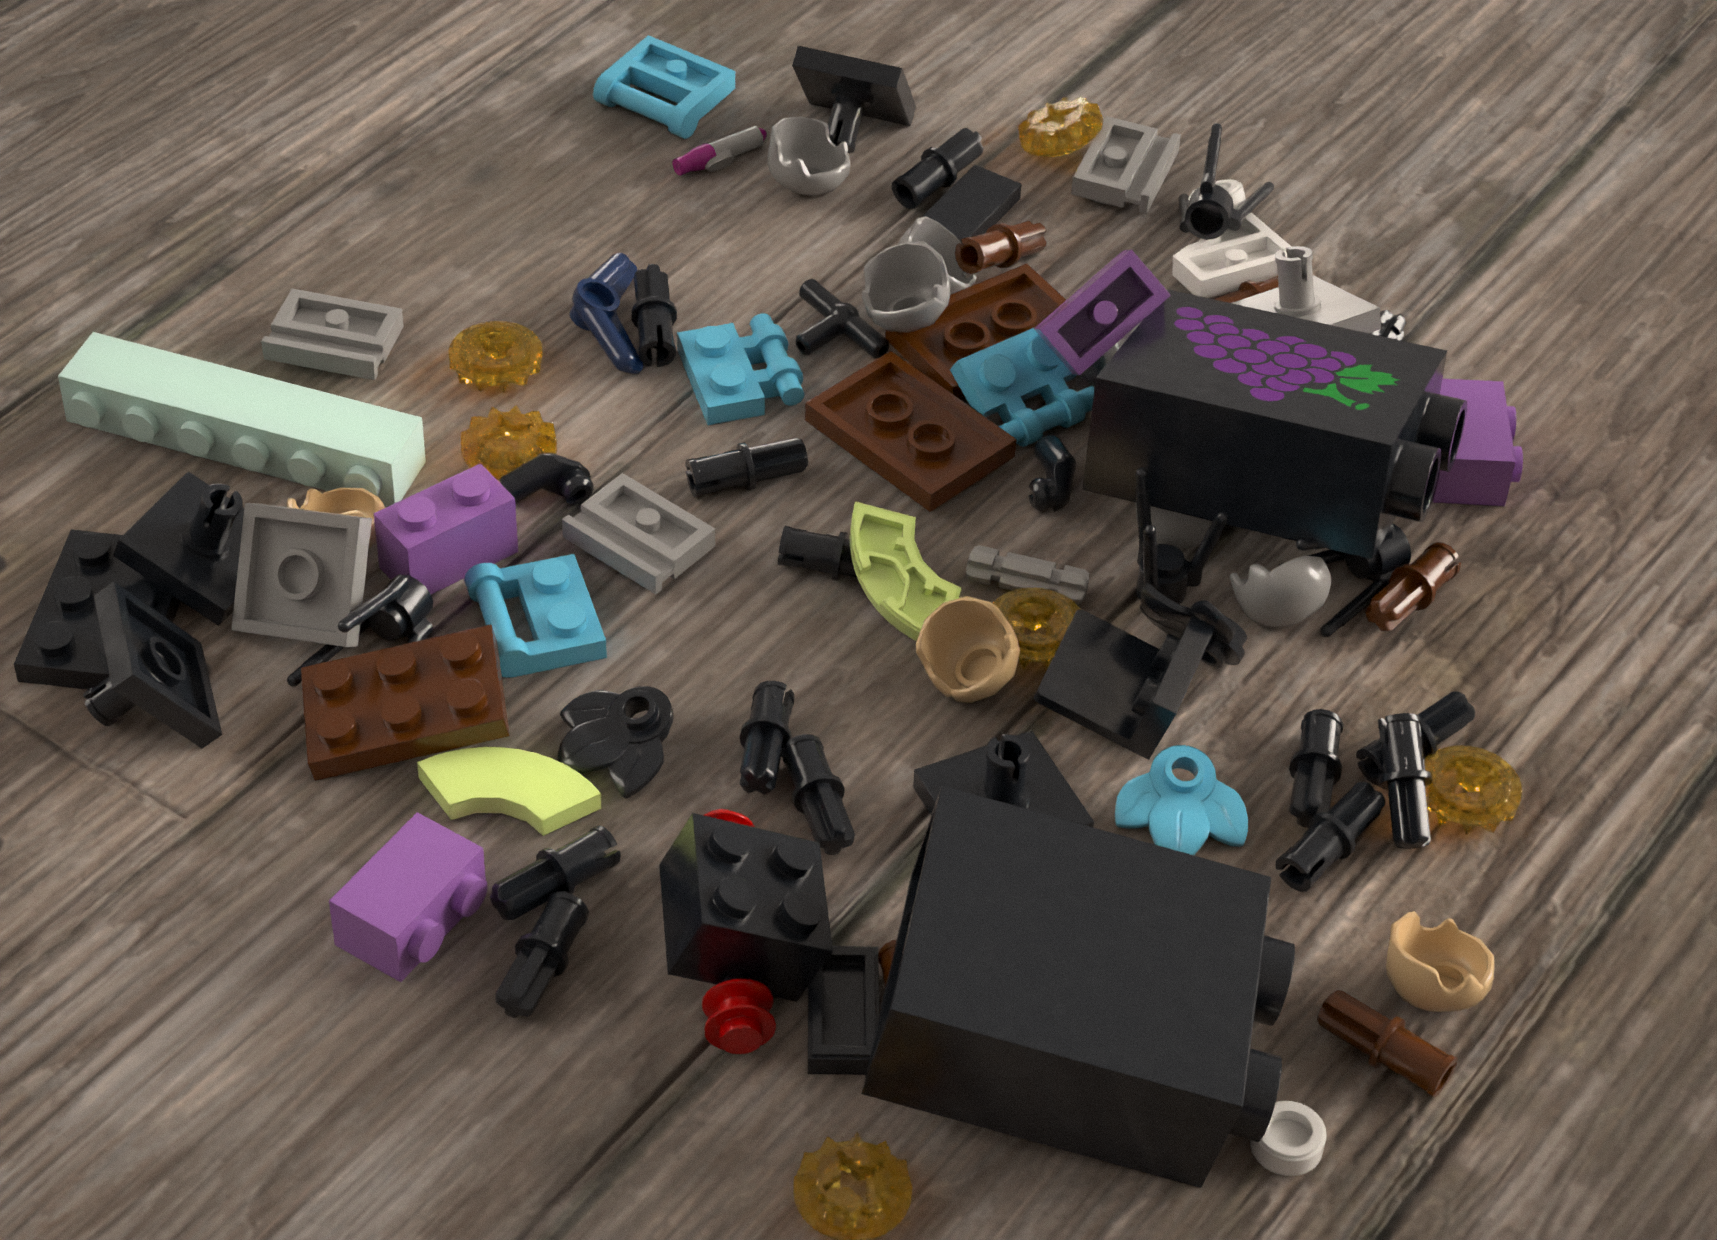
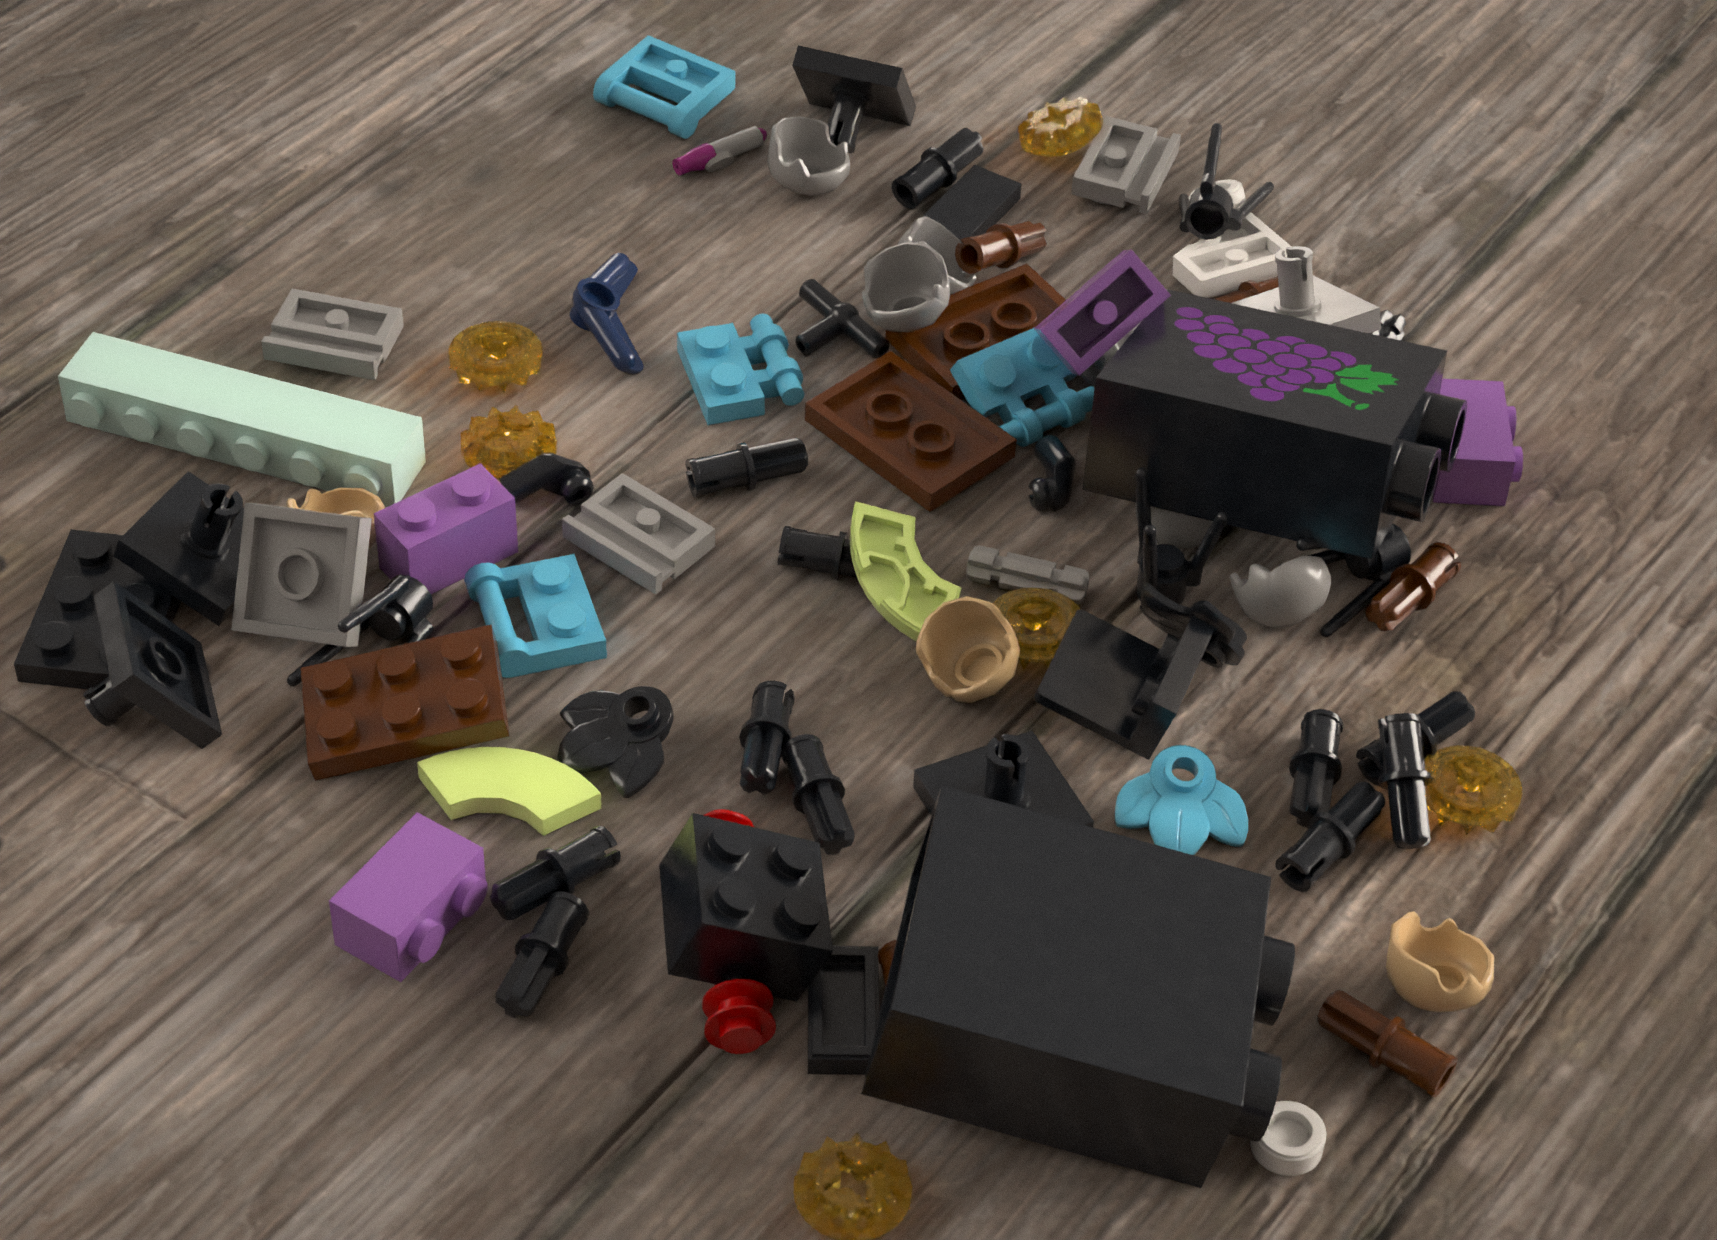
black axle [631,264,677,367] -> none

